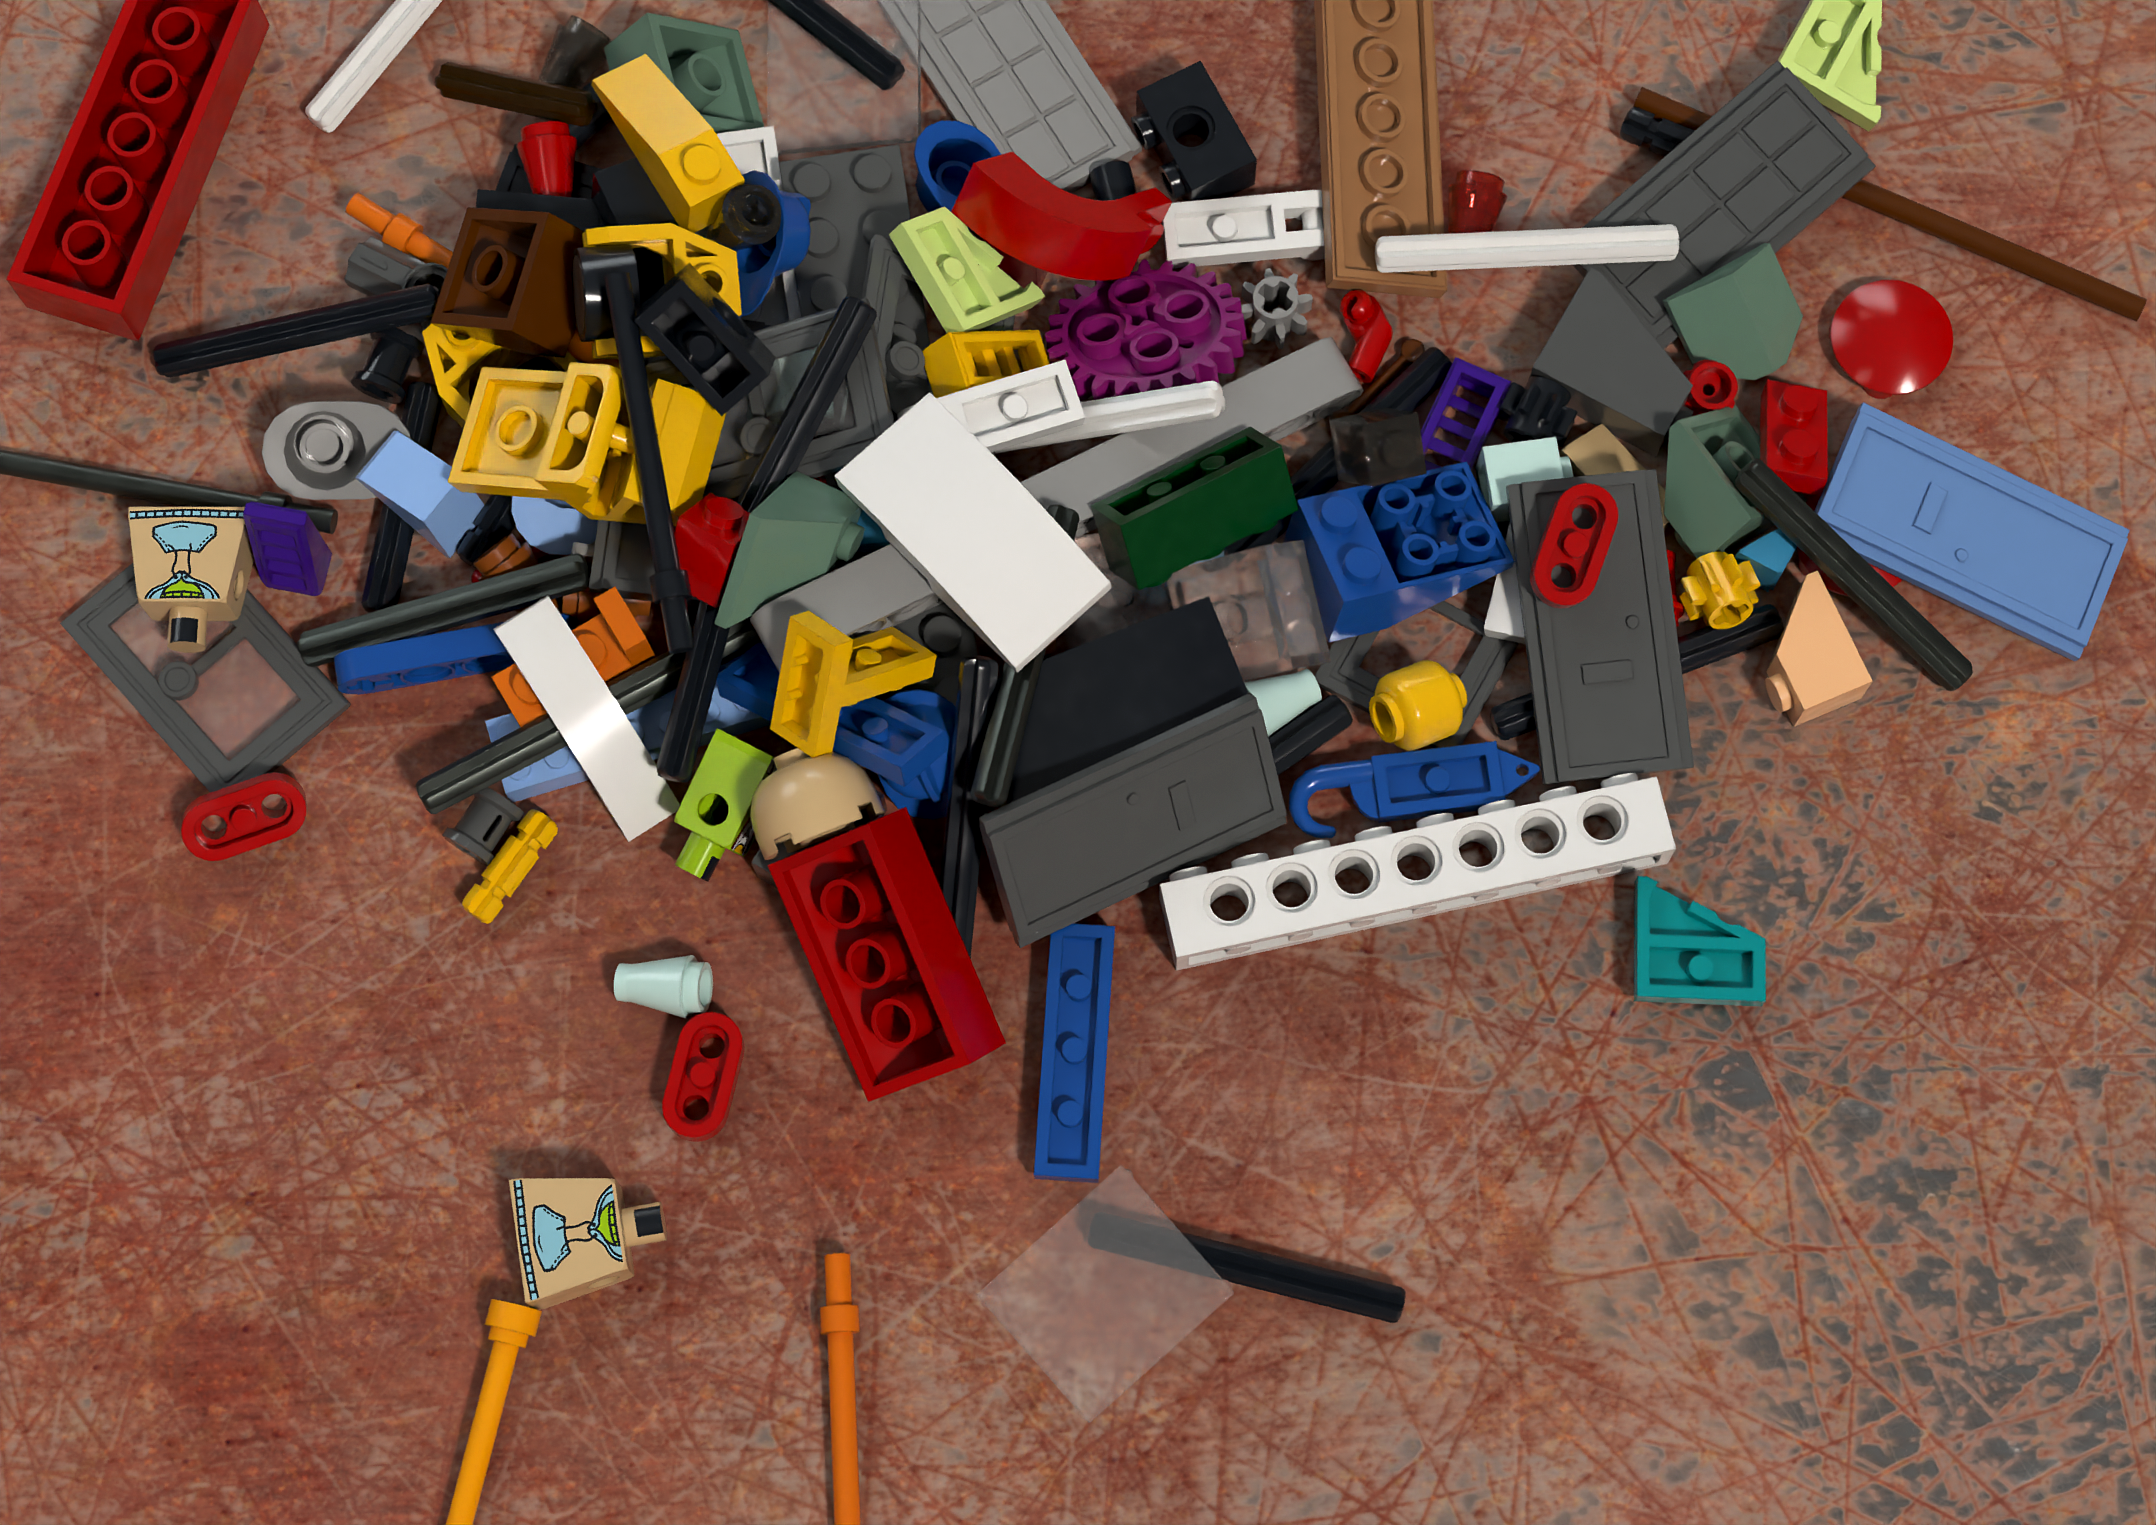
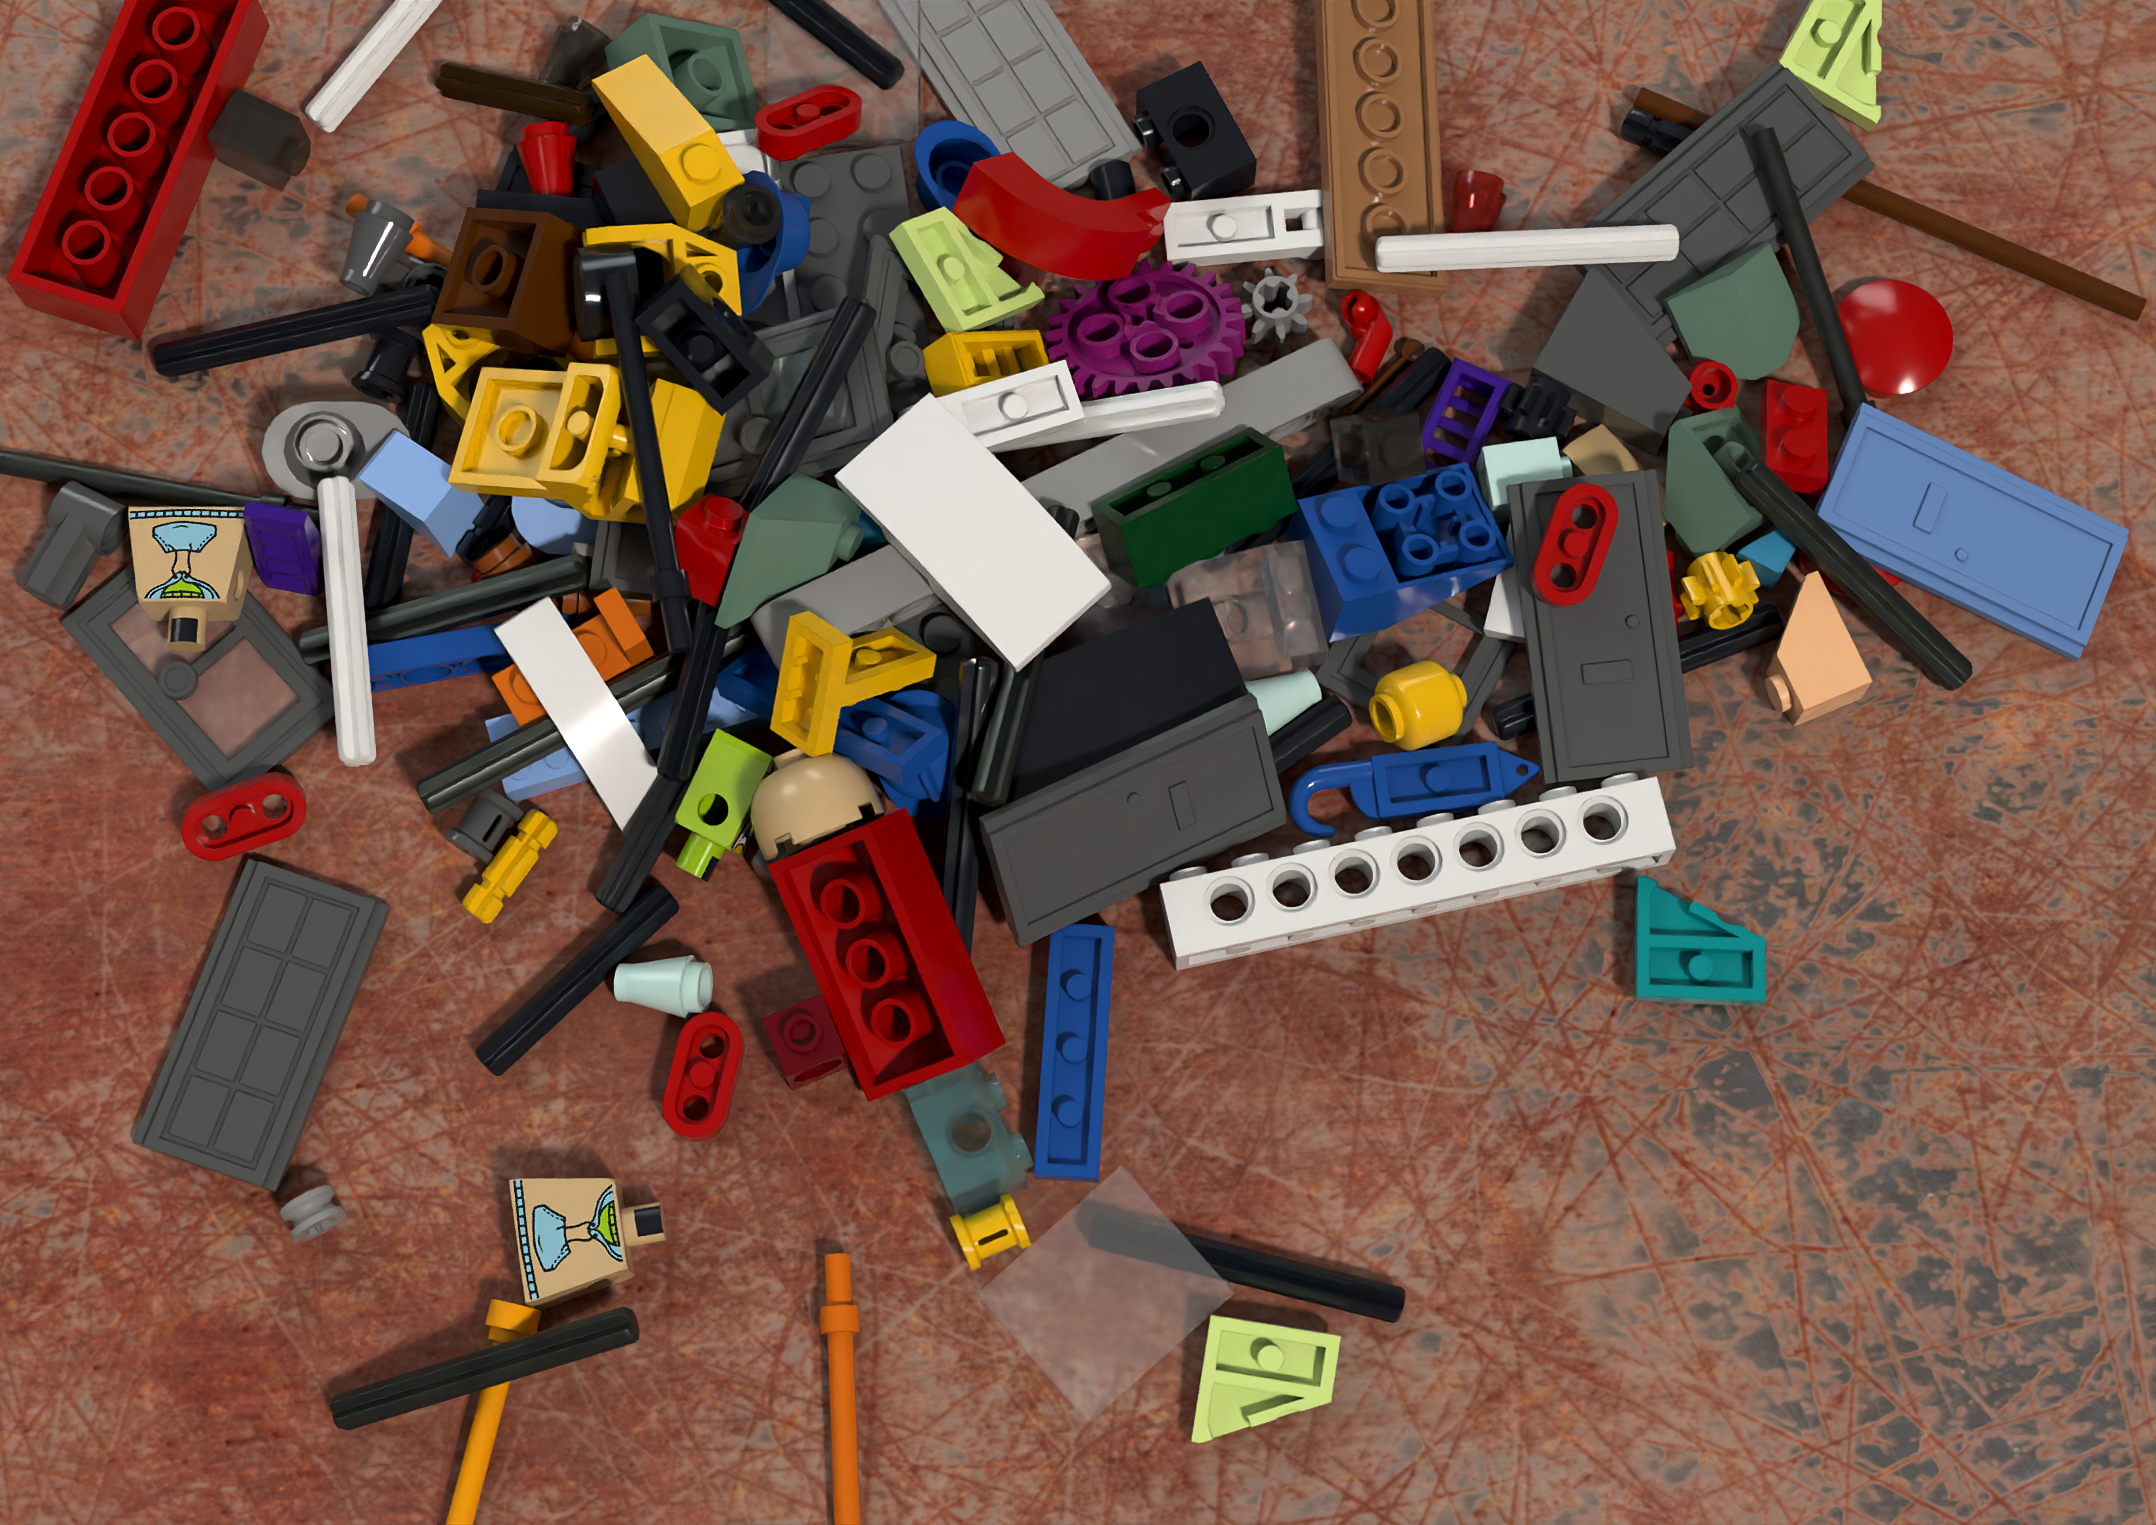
none -> dark grey piece [16,481,129,612]
none -> dark grey piece [133,859,391,1193]
none -> clear smoke brick [206,88,311,192]
none -> light grey bush [279,1185,347,1243]
none -> white axle [317,476,376,767]
none -> pearl dark grey axle [330,1306,640,1431]
none -> dark grey cone [339,200,414,297]
none -> black axle [475,883,680,1076]
none -> black axle [595,745,707,914]
none -> red plate [754,85,862,161]
none -> dark red brick [761,994,851,1091]
none -> clear light blue brick [904,1061,1034,1217]
none -> yellow bush [949,1192,1031,1271]
none -> yellowish green wing [1191,1314,1341,1443]
none -> pearl dark grey bar [1751,128,1877,433]

